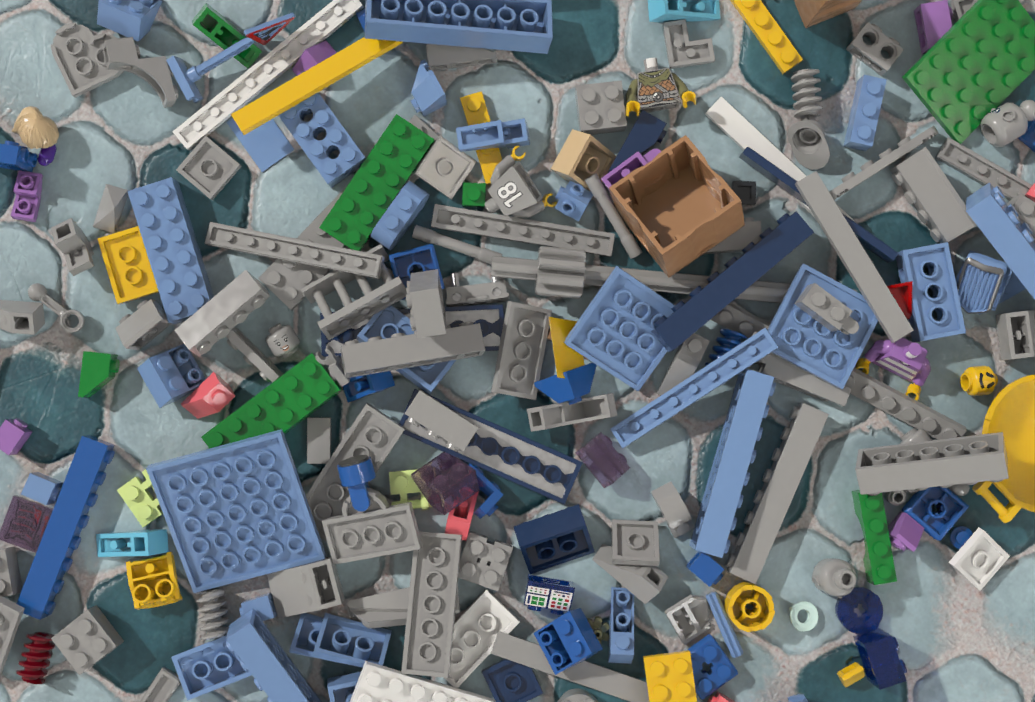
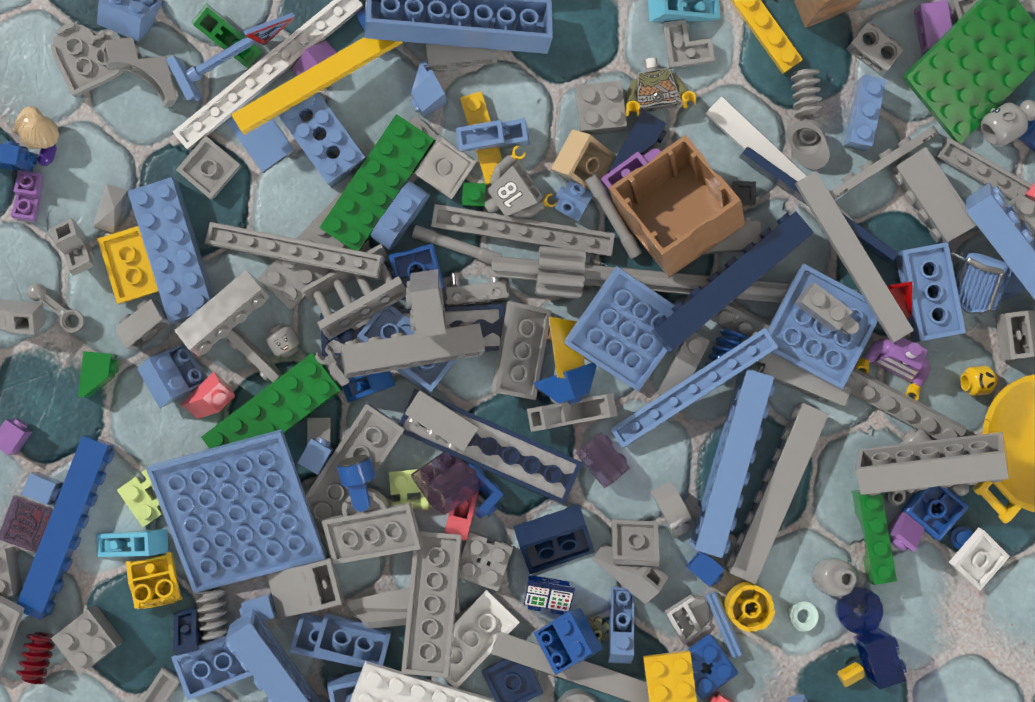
none -> dark blue slope [173,608,205,656]
none -> medium blue brick [297,437,334,475]

